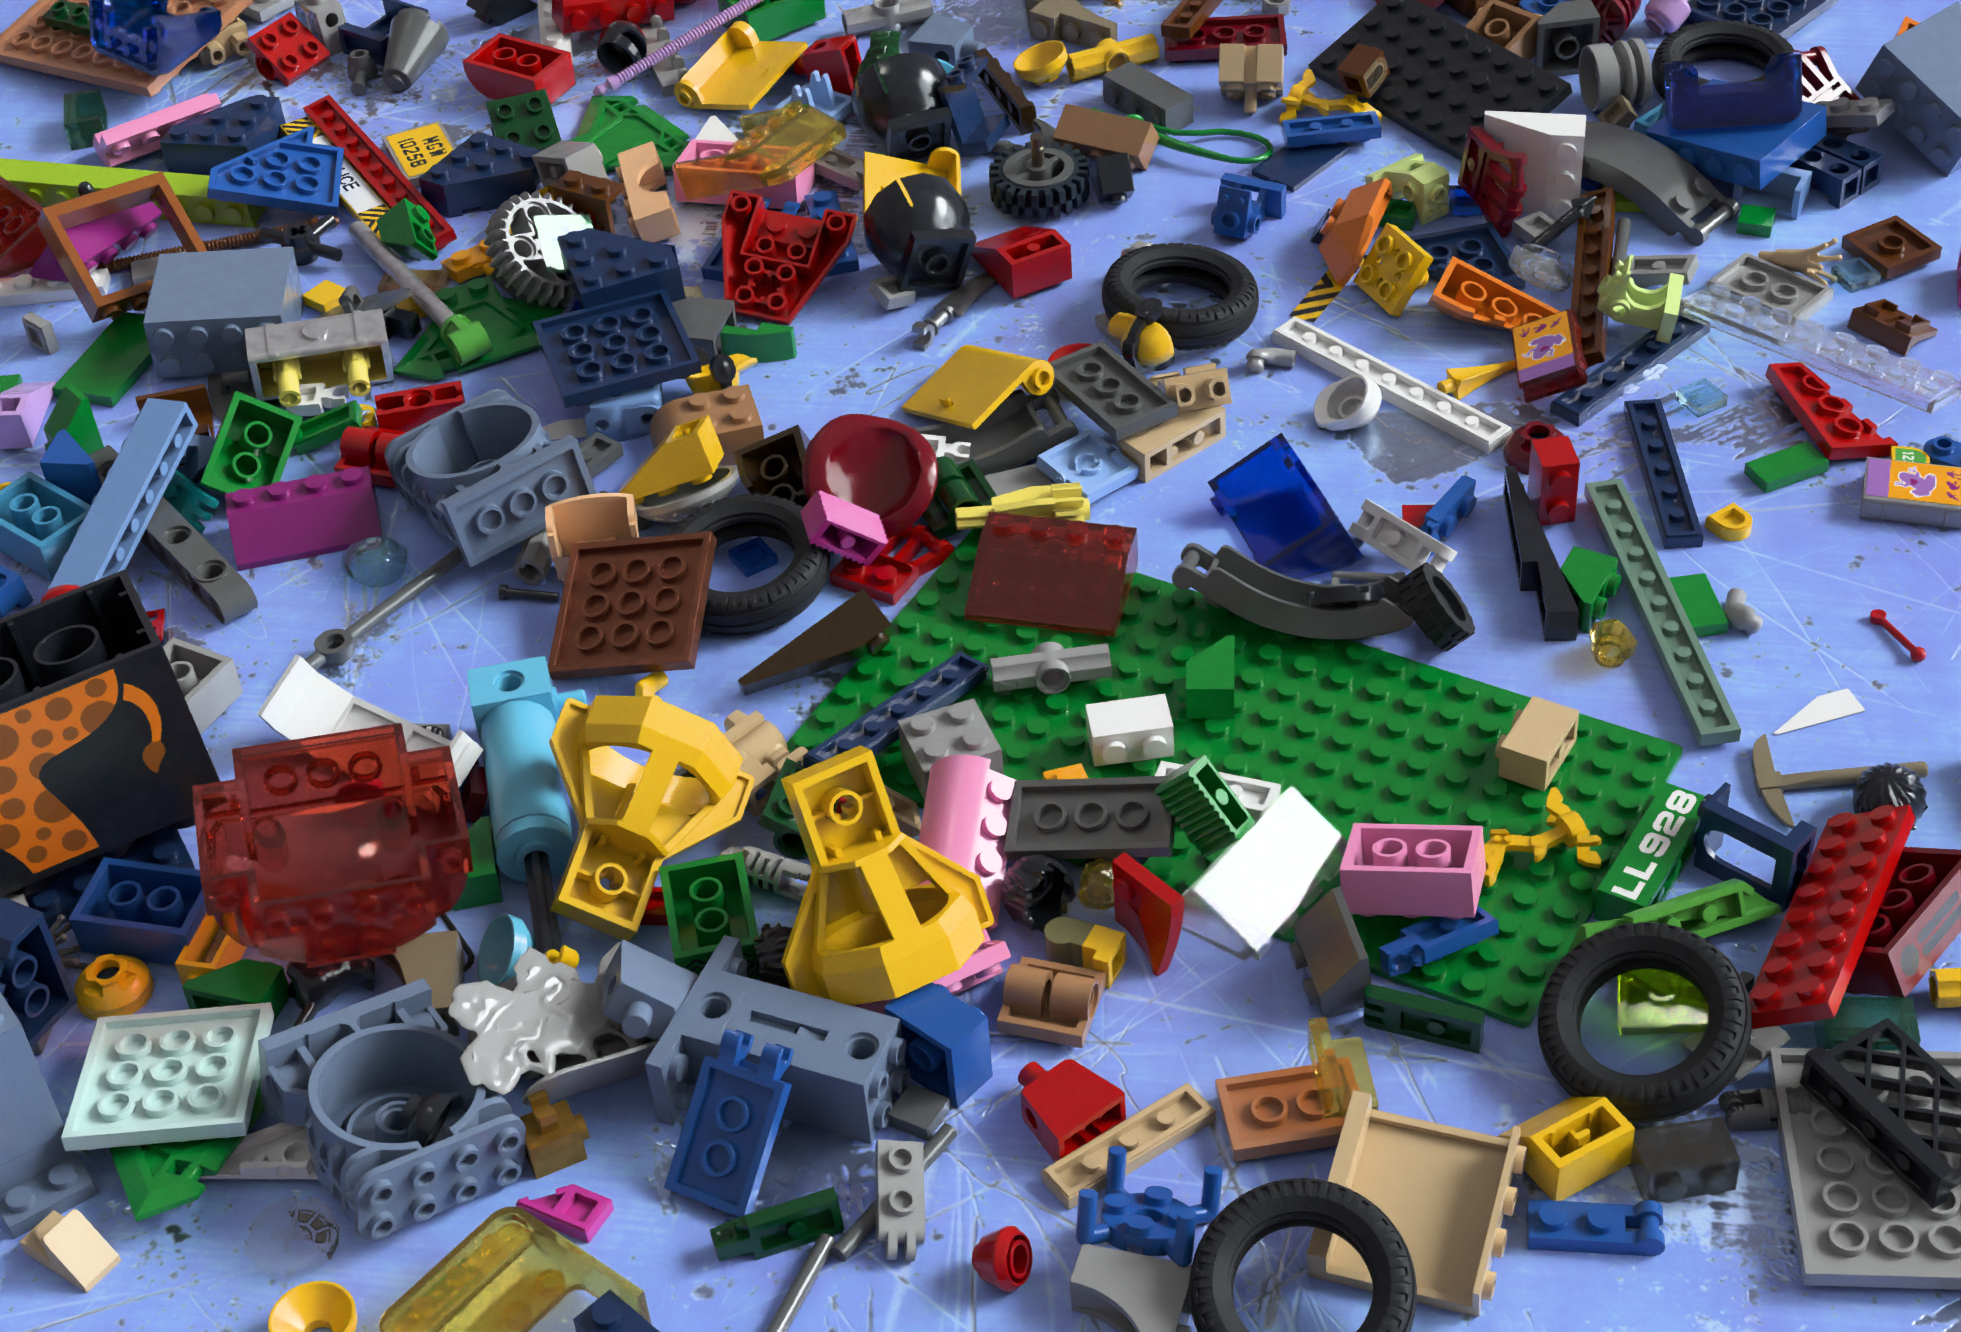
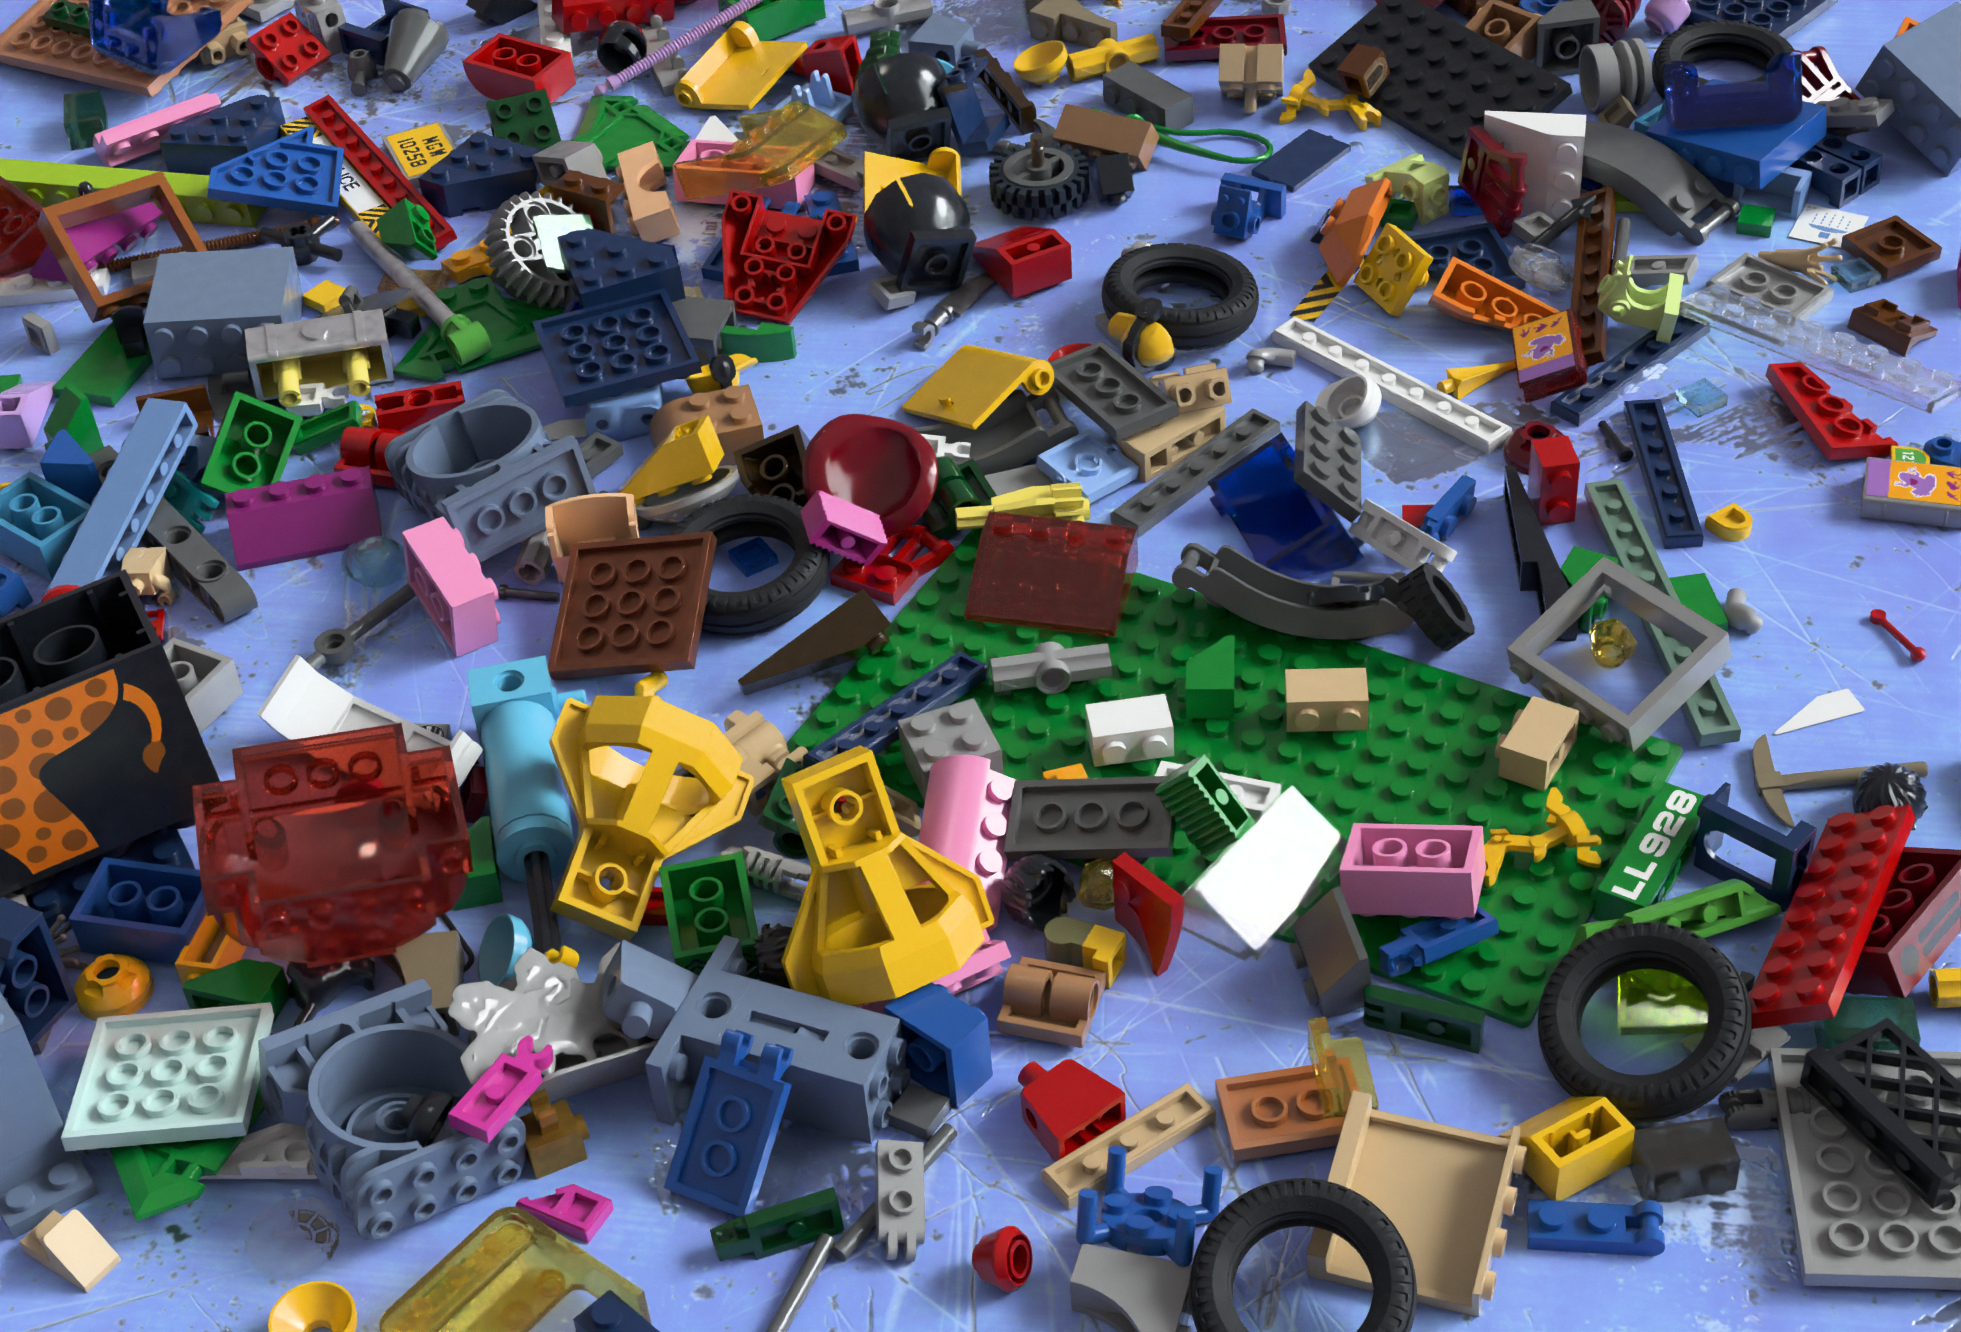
blue plate [1281,111,1382,149] -> none
green tile [1744,441,1829,493] -> none
none -> black piece [111,305,147,359]
none -> tan piece [121,547,176,606]
none -> bright pink brick [402,516,501,657]
none -> dark pink plate [448,1035,553,1144]
none -> dark grey tile [1110,408,1280,538]
none -> tan brick [1285,668,1369,732]
none -> dark grey plate [1294,401,1361,523]
none -> light grey window [1506,556,1732,752]
none -> black piece [1598,421,1633,462]
none -> white sticker [1788,203,1869,248]

